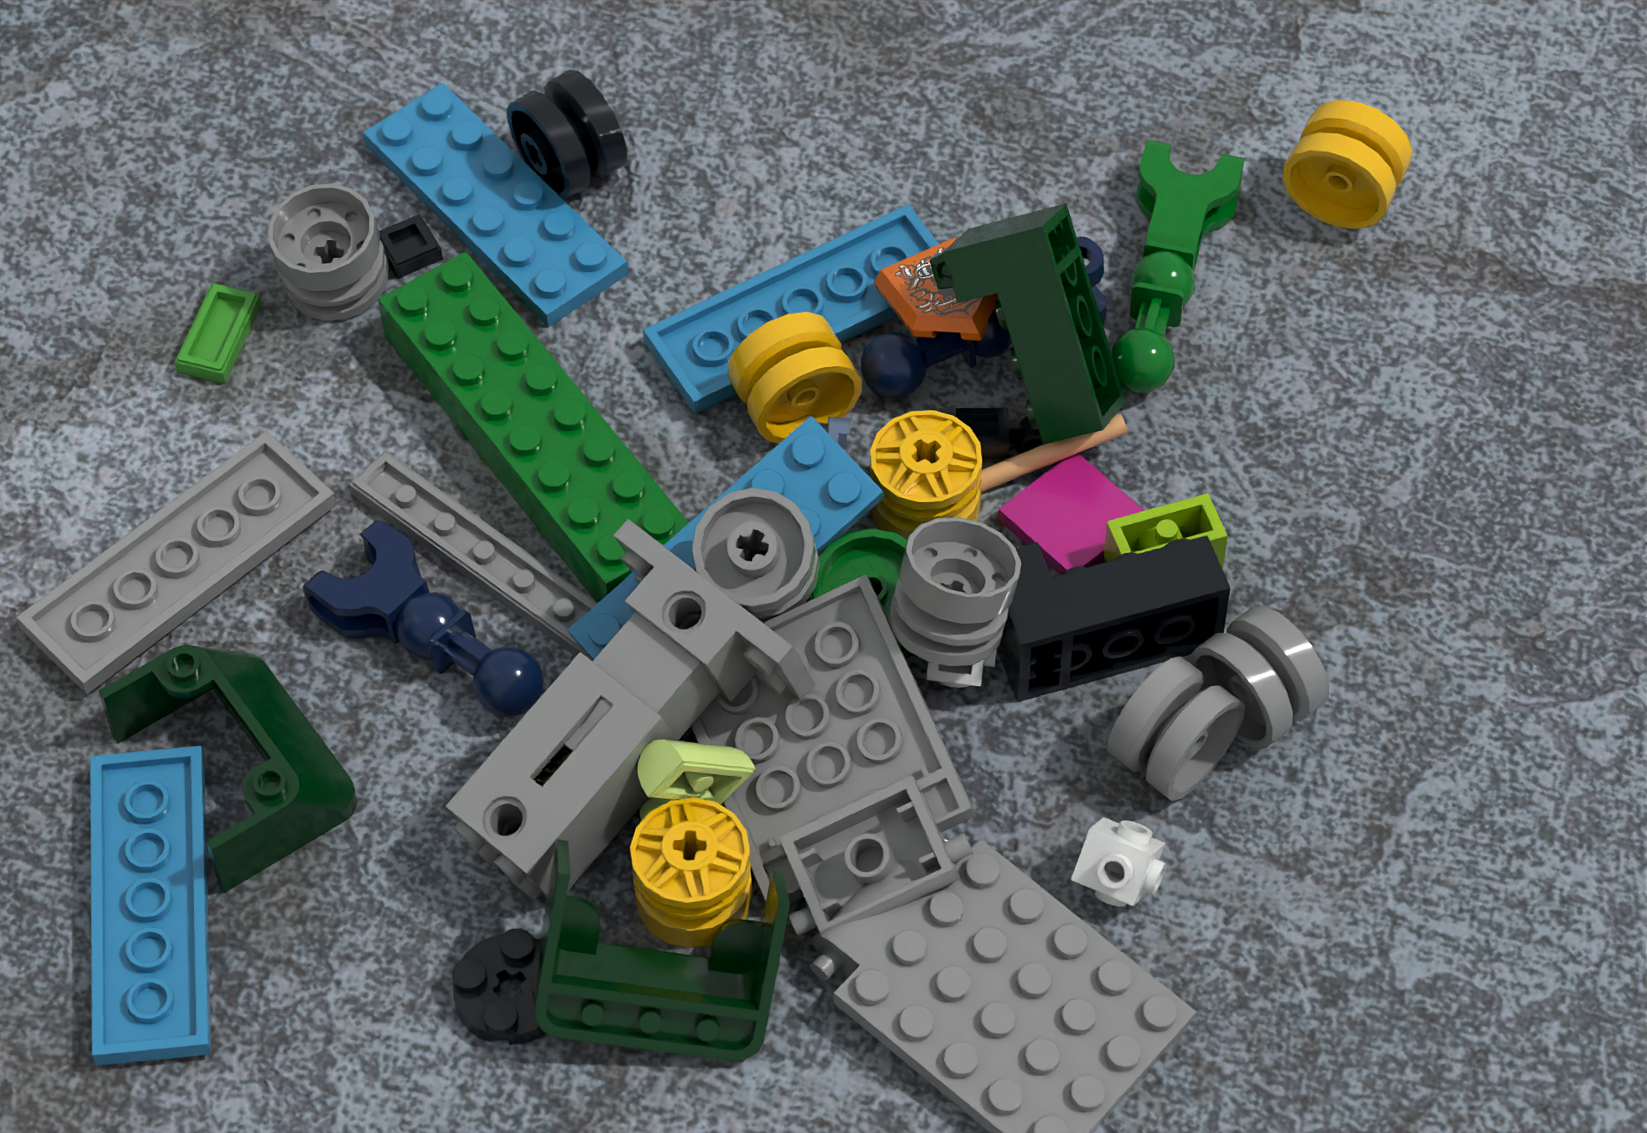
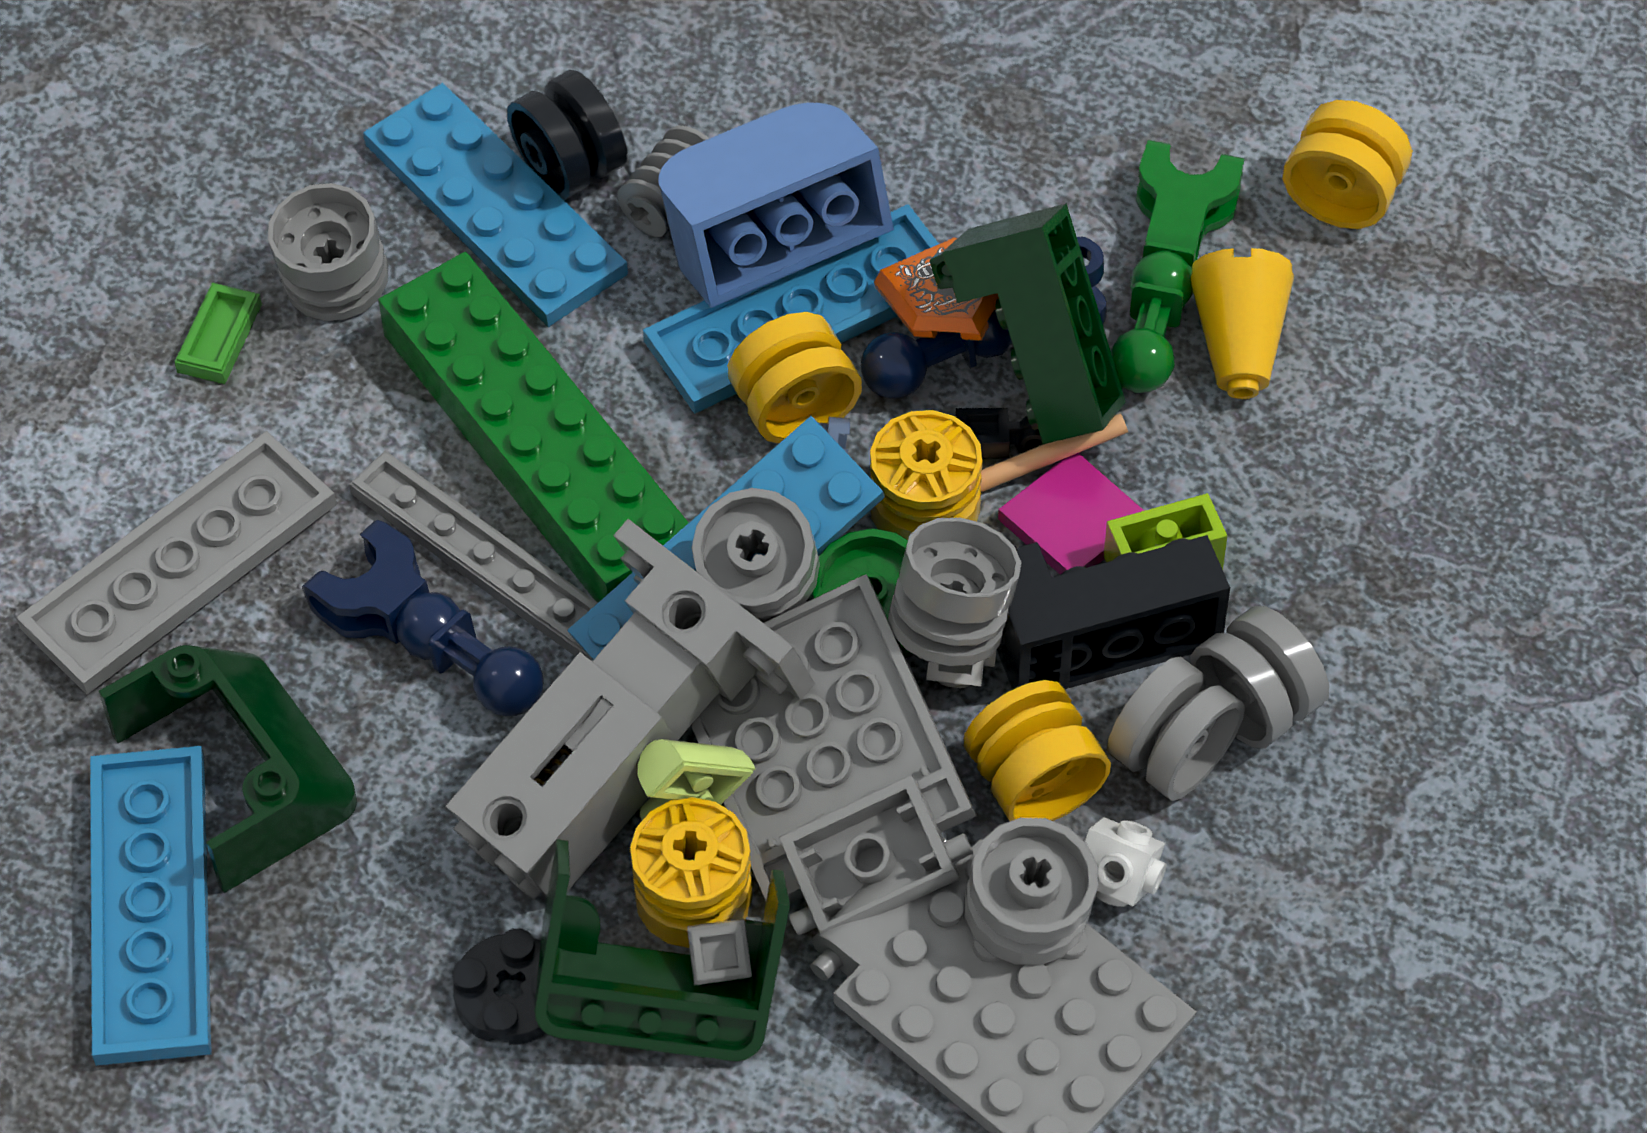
black tile [379,214,443,279] -> none
none -> light grey piece [618,125,709,237]
none -> medium blue brick [658,103,894,308]
none -> light grey tile [687,918,752,985]
none -> yellow wheel [964,680,1111,821]
none -> light grey wheel [964,818,1098,965]
none -> yellow cone [1190,248,1294,399]

